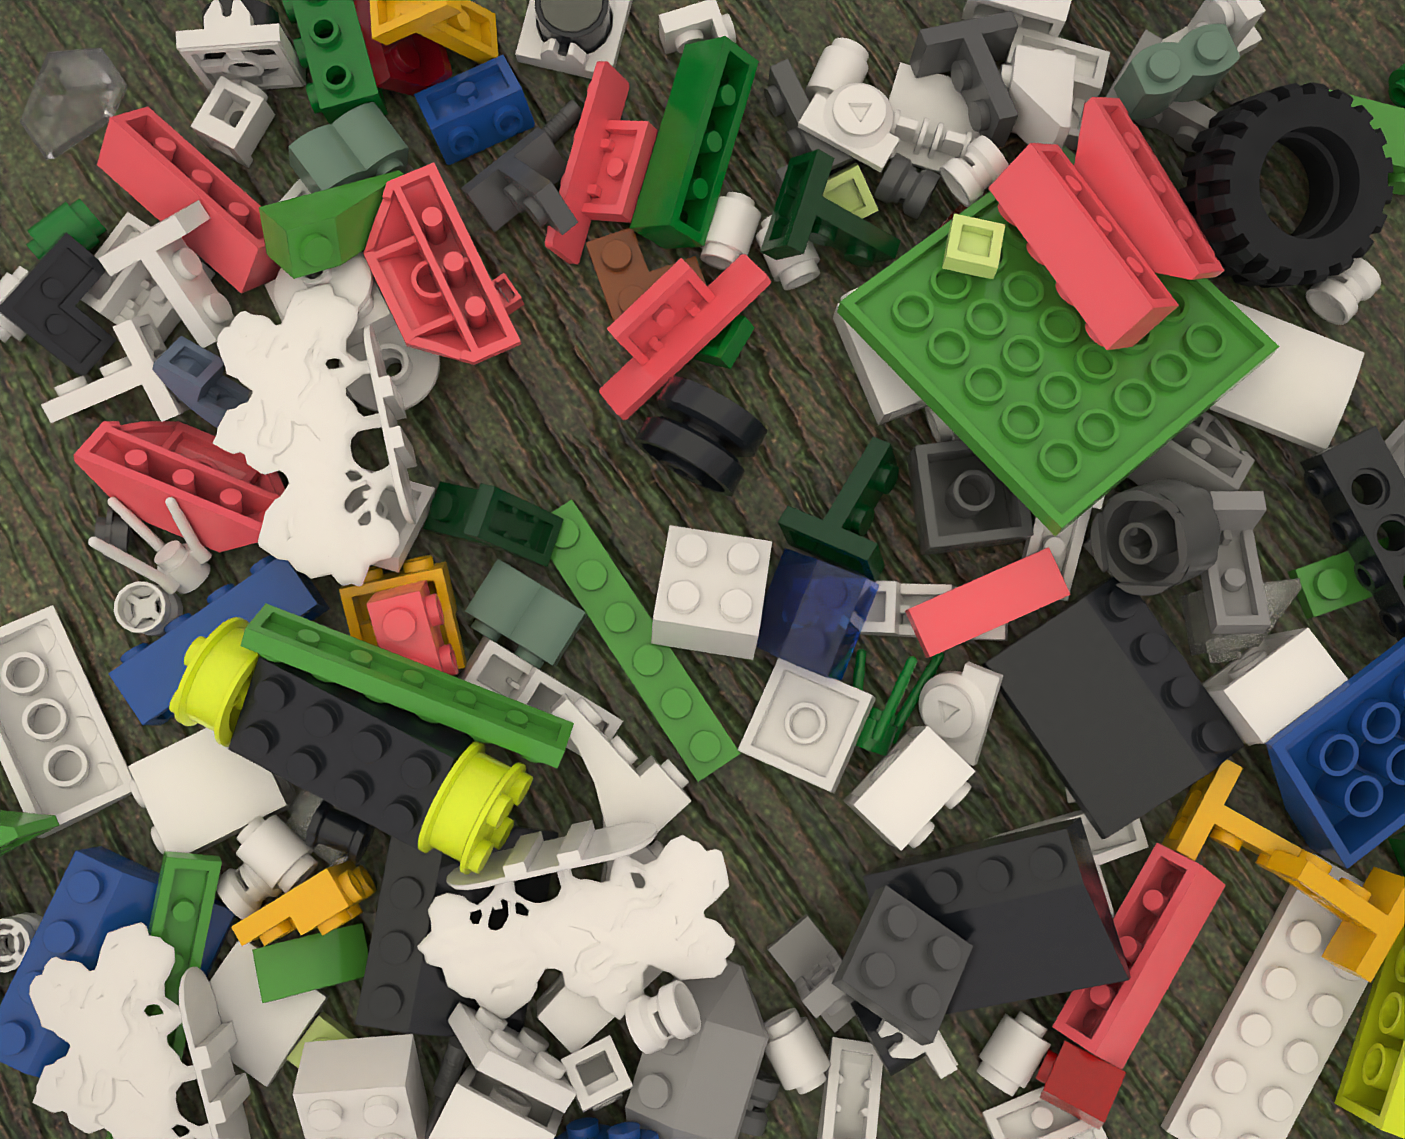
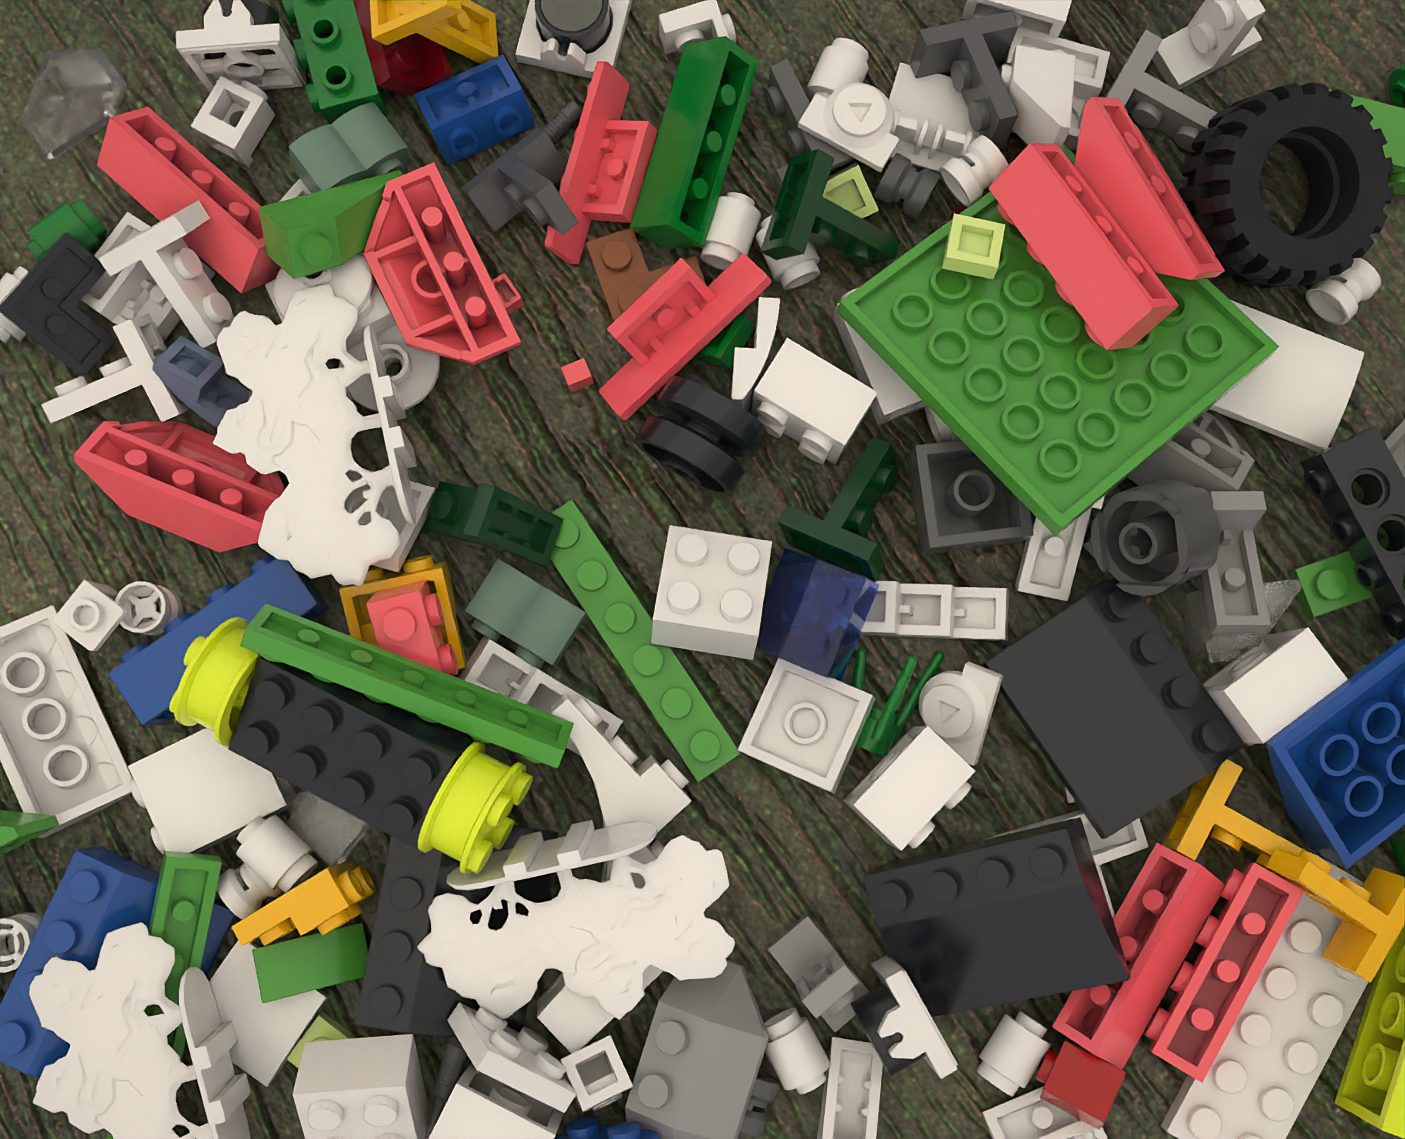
white plant [88,497,212,595] -> none
dark grey plate [94,506,131,560] -> none
black bush [305,800,375,863] -> none
white wheel [625,980,701,1054] -> none
dark grey plate [831,885,973,1046] -> none
coral tile [905,547,1071,658] -> none
sand green brick [1114,24,1240,120] -> none
none -> white bracket [51,579,127,651]
none -> coral piece [561,358,594,393]
none -> white slope [731,297,780,411]
none -> white piece [751,338,878,464]
none -> coral brick [1144,862,1305,1083]

